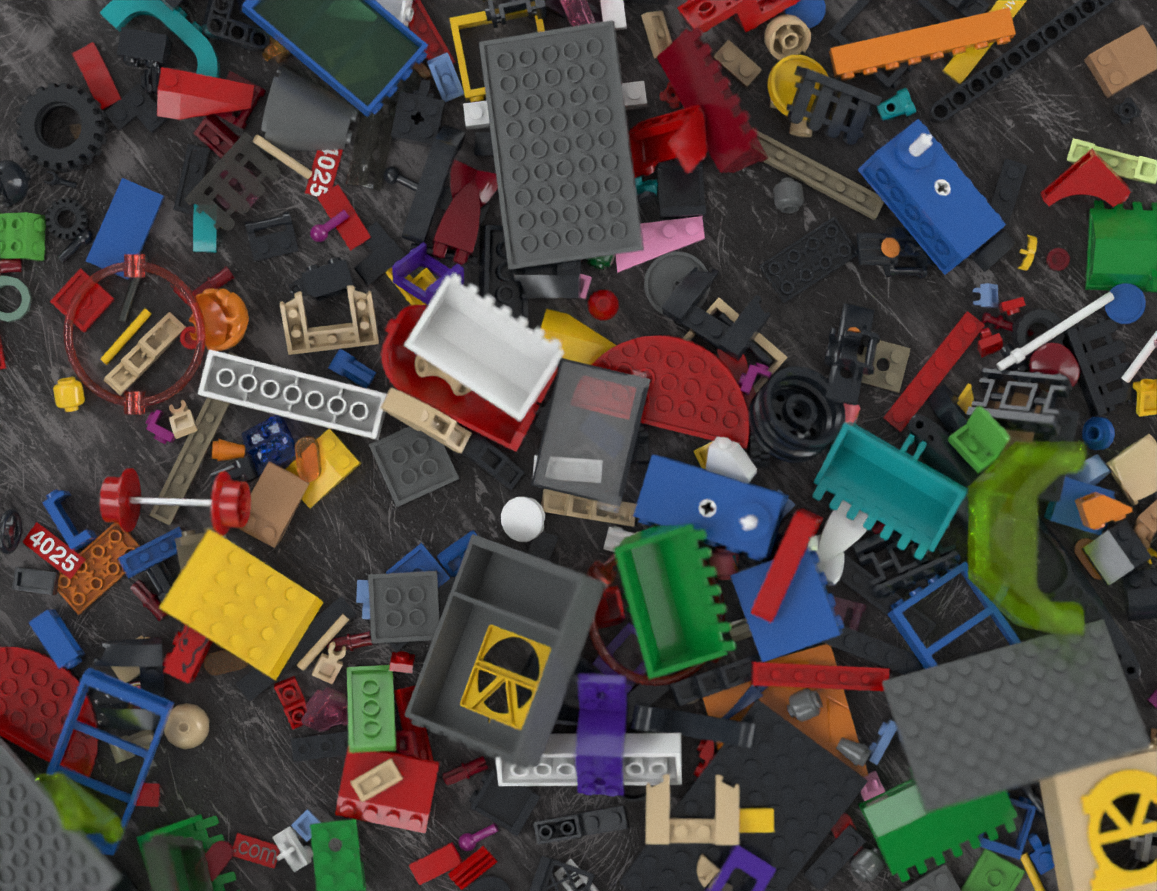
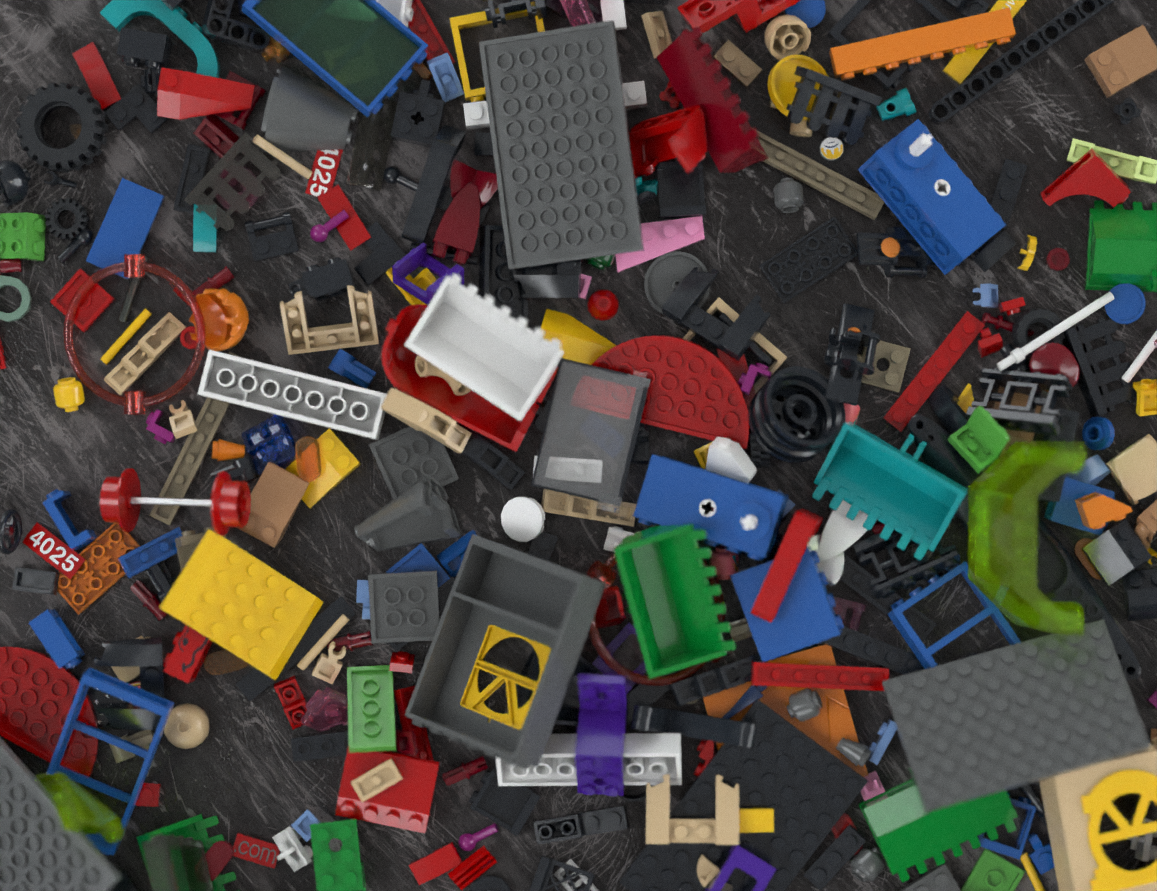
none -> dark grey cone [354,477,461,552]
none -> tile [820,137,843,160]

